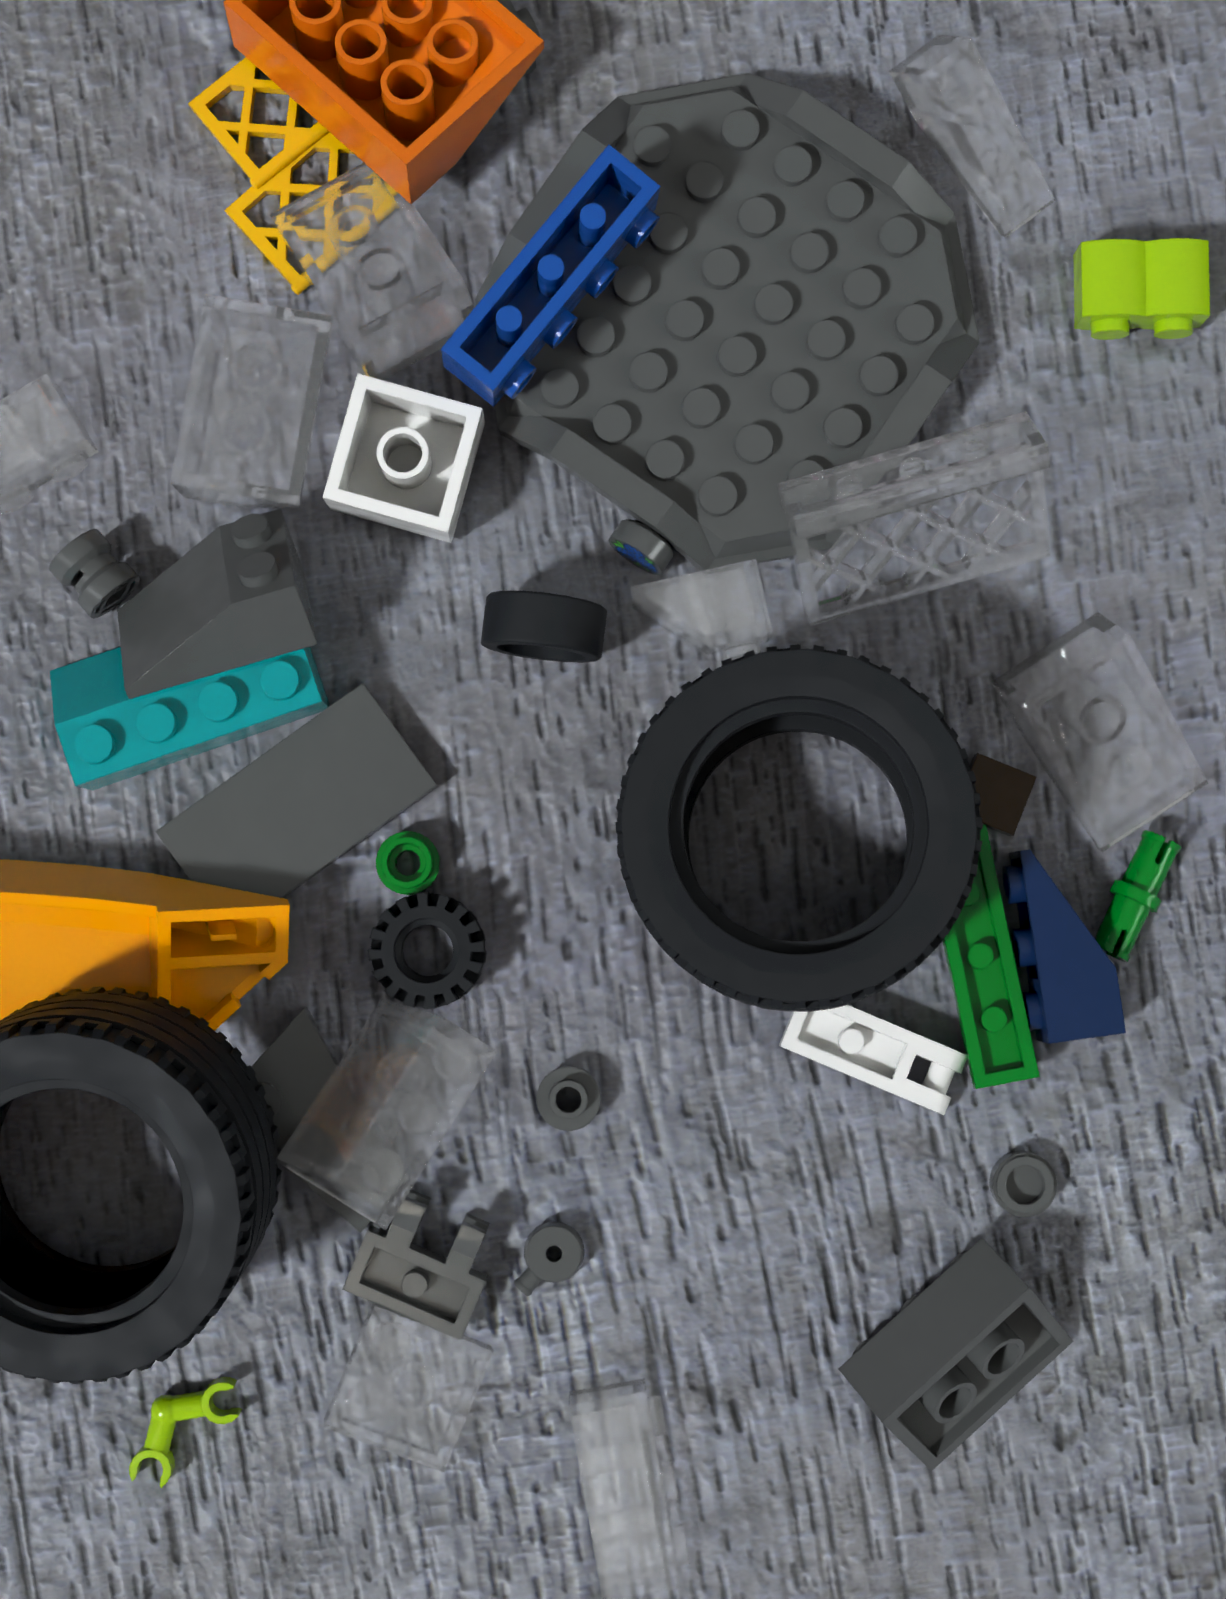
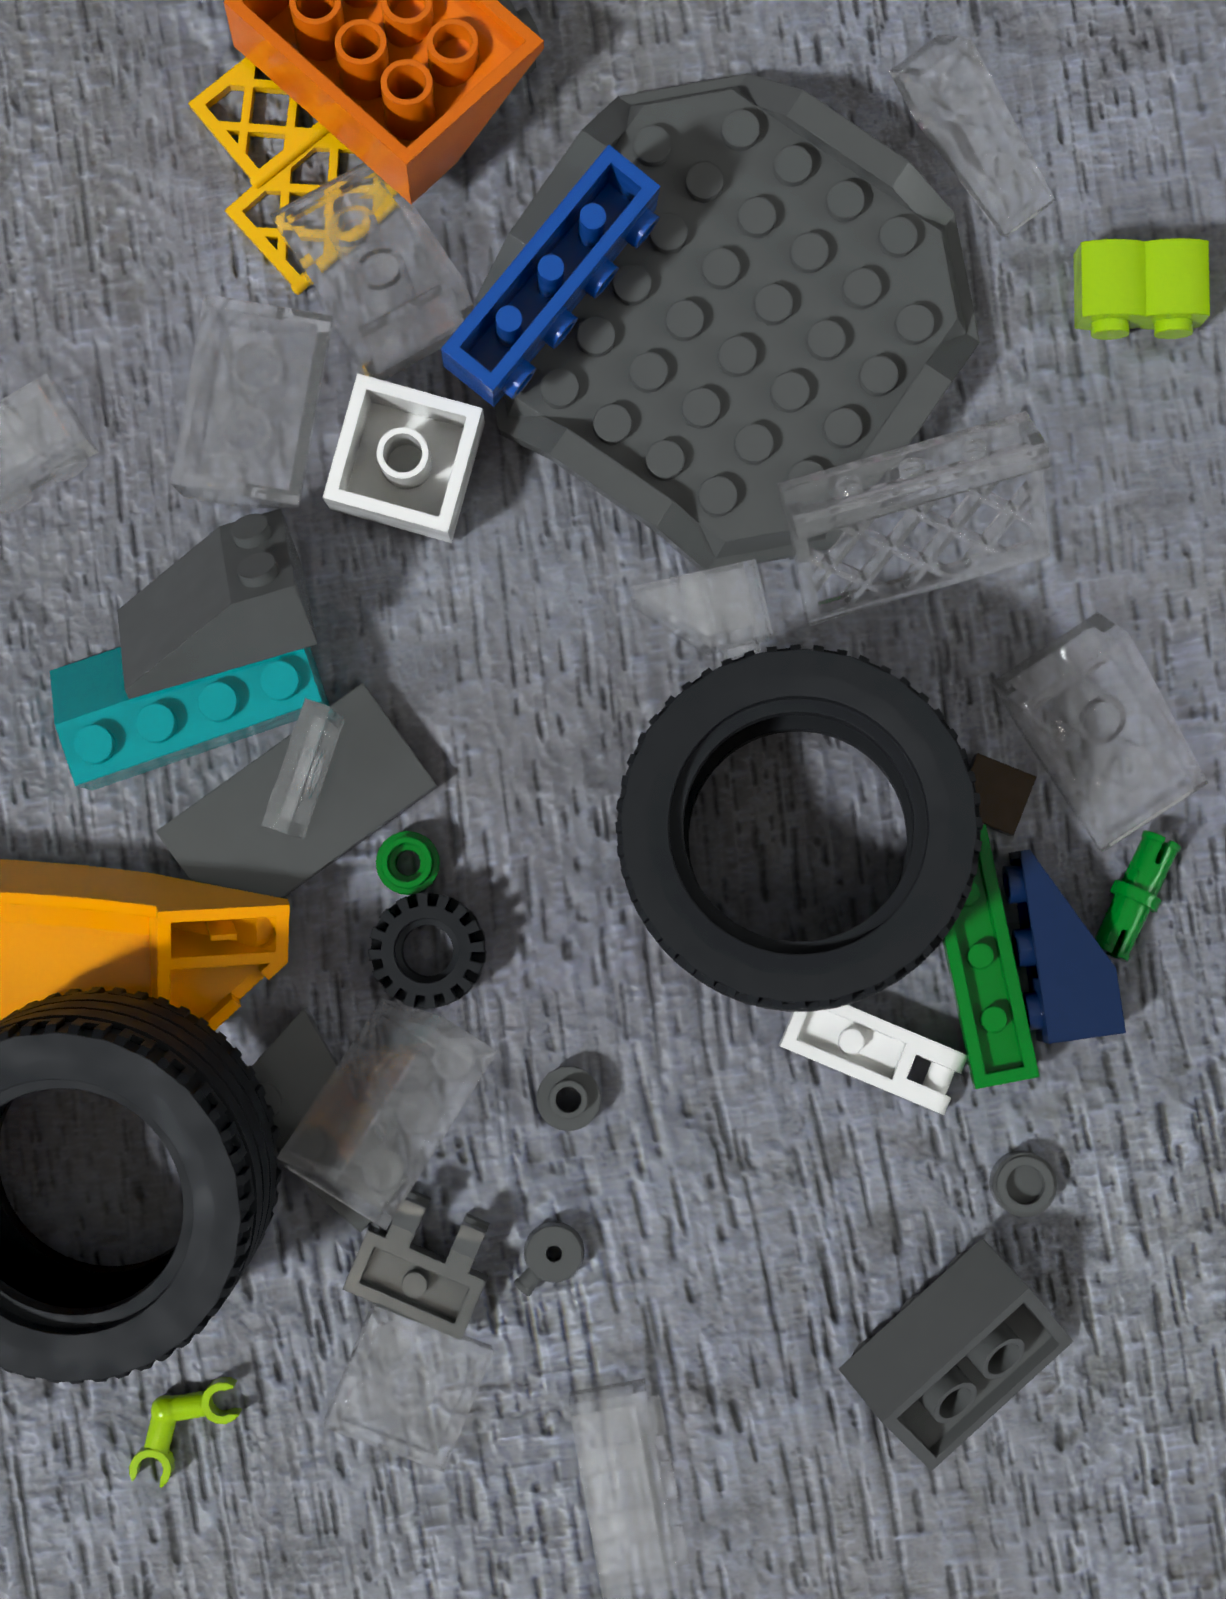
dark grey wheel [49,529,140,619] -> none
black tyre [481,591,607,663] -> none
dark grey tile [609,519,674,575] -> none
none -> clear plate [261,698,345,839]

